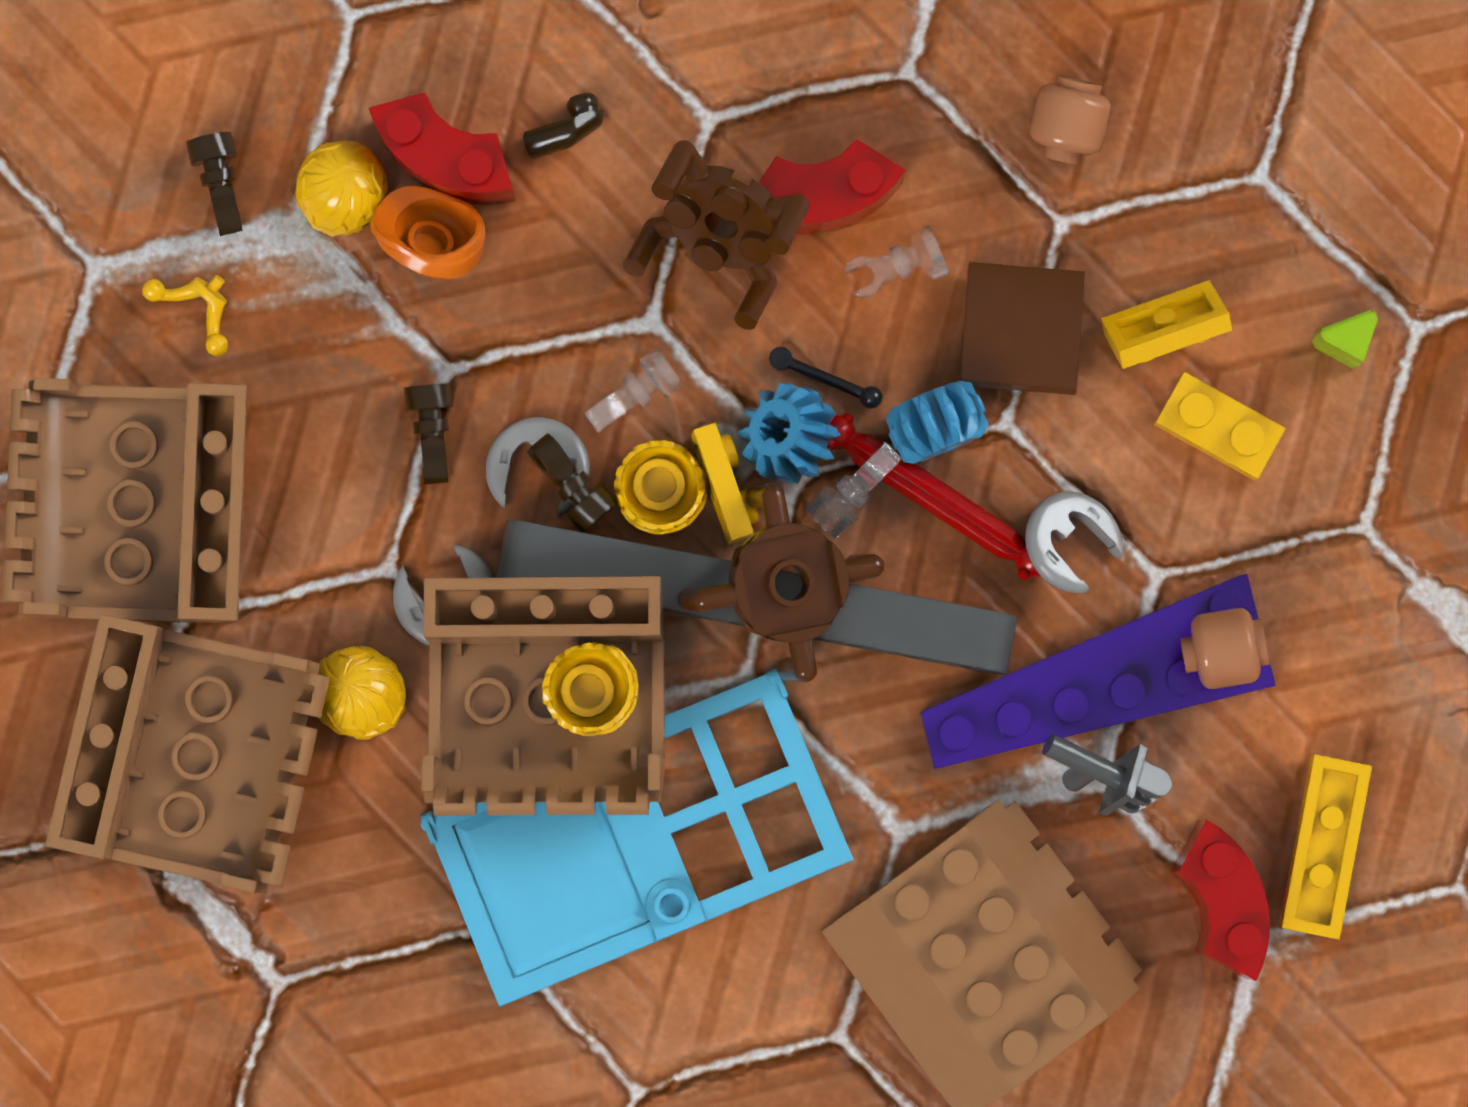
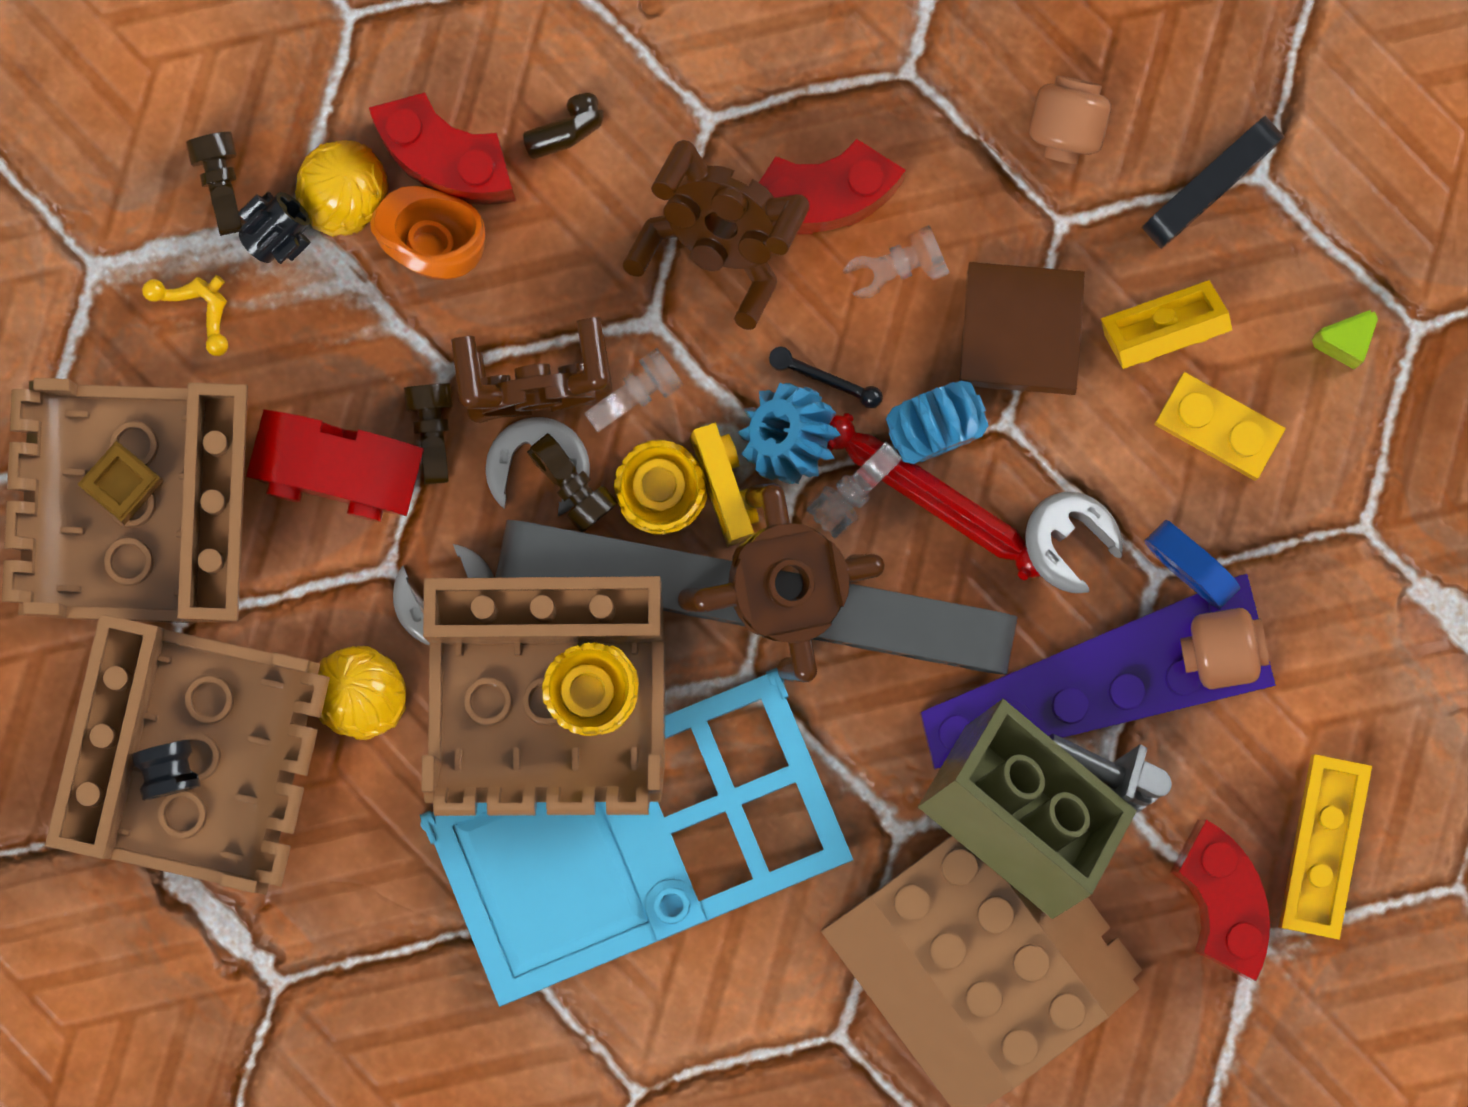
none -> pearl gold tile [77,440,163,525]
none -> black wheel [131,740,201,801]
none -> black gear [238,192,311,264]
none -> red brick [246,409,424,522]
none -> reddish brown plate [451,317,613,423]
none -> olive brick [918,699,1137,919]
none -> black beam [1142,116,1285,249]
none -> blue beam [1144,520,1241,610]

